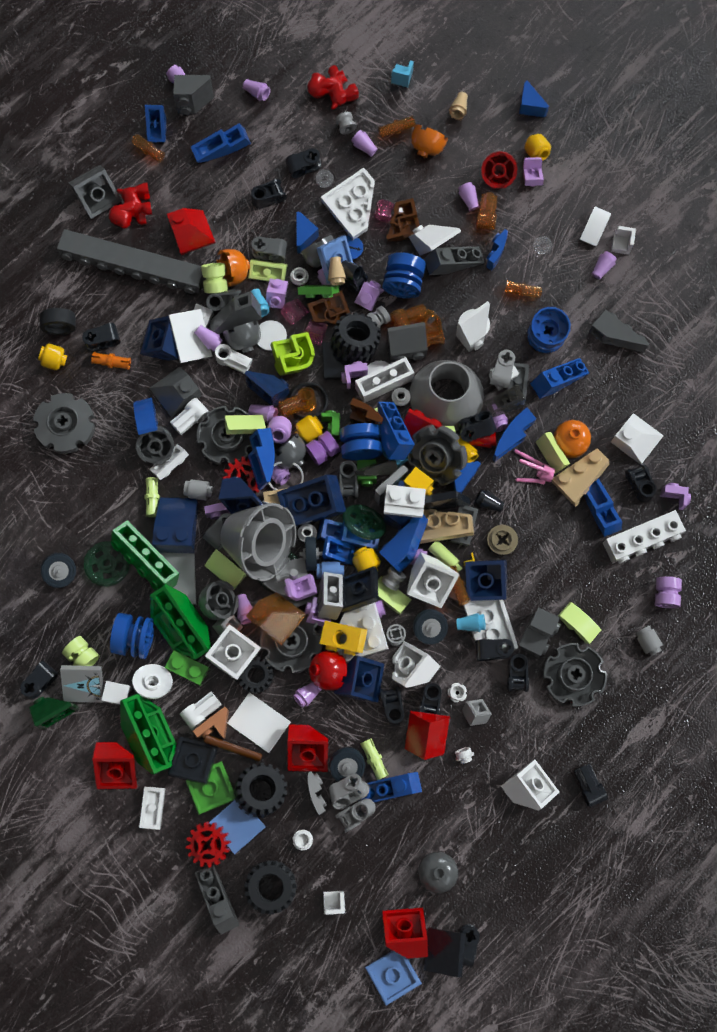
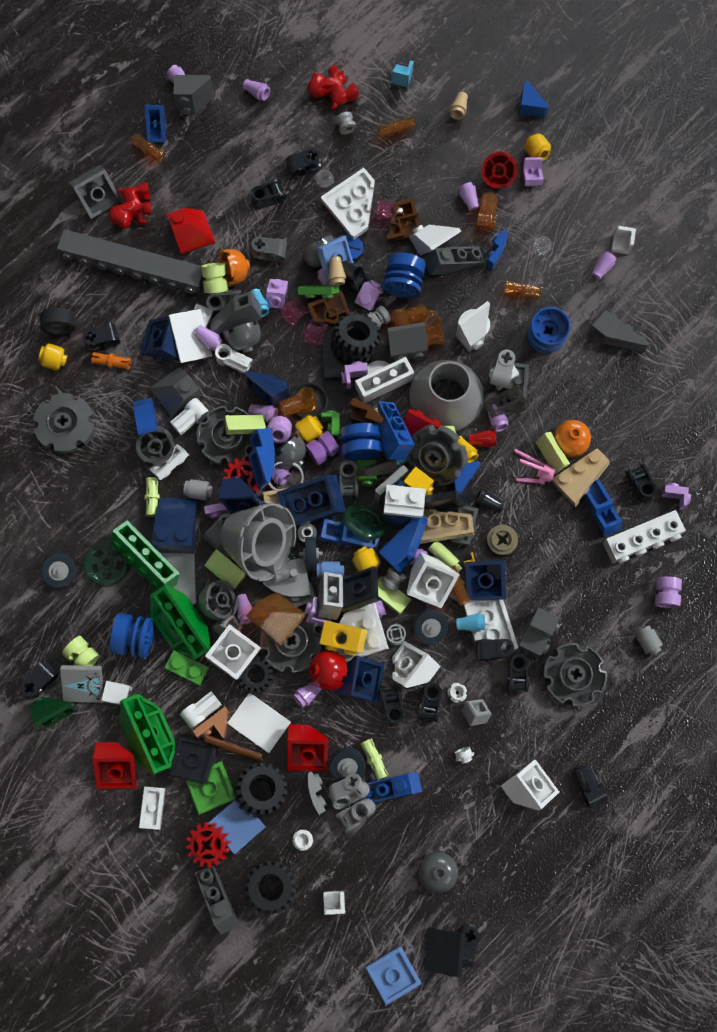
white dish [132,664,173,699] -> none
blue slope [191,123,251,163] -> none
yellowish green slope [248,259,288,282] -> none
white piece [258,320,287,351] -> none
lime brick [270,332,315,376] -> none
lavender bracket [284,574,318,601] -> none
white plate [290,267,309,286] -> none
blue slope [296,212,319,254] -> none
blue slope [322,536,355,565] -> none
lavender cone [351,130,378,157] -> none
red slope [382,908,428,959] -> none
white plate [392,388,411,406] -> none
red slope [405,711,450,760] -> none
orange cylinder [411,124,448,158] -> none
black piece [458,411,497,442] -> none
blue slope [492,408,536,462] -> none
blue slope [530,358,589,399] -> none
yellowish green slope [558,602,601,644] -> none
white slope [580,207,611,247] -> none
white slope [611,413,663,465] -> none

